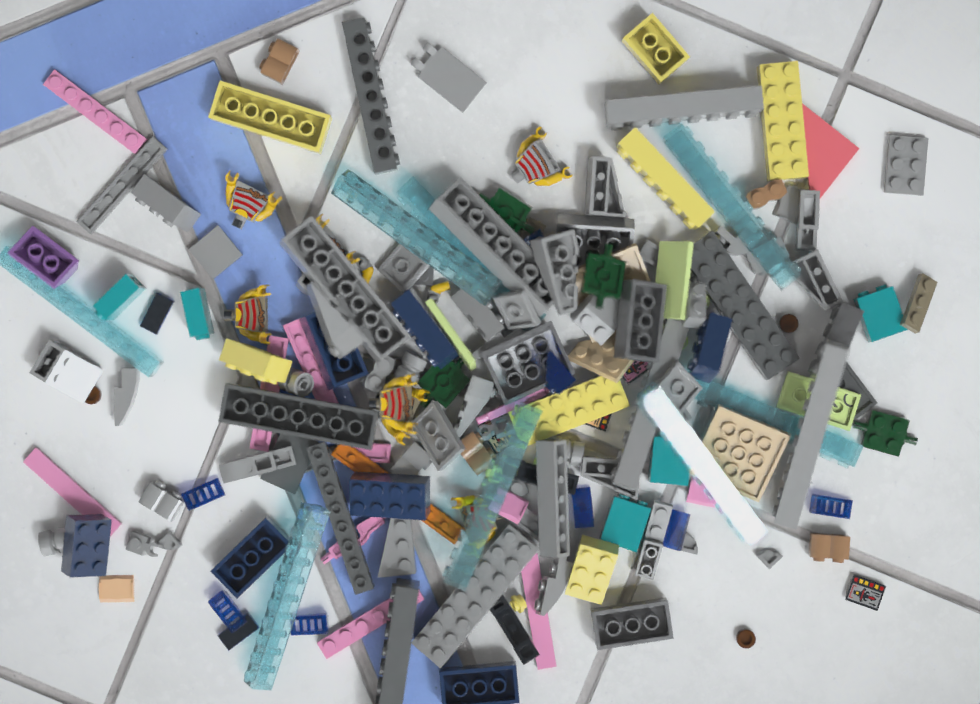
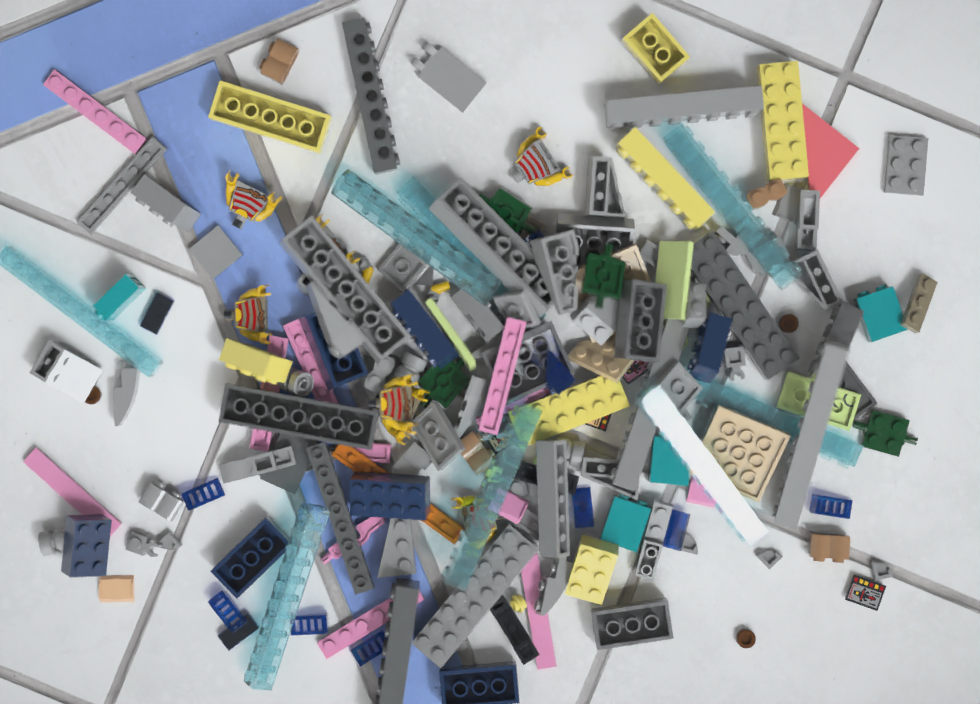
medium lavender slope [7,226,79,289] -> none
teal brick [180,288,214,340] -> none
none -> clear blue slope [349,630,388,667]
none -> bright pink plate [479,317,526,435]
none -> light grey plate [724,346,746,381]
none -> light grey tile [870,561,894,581]

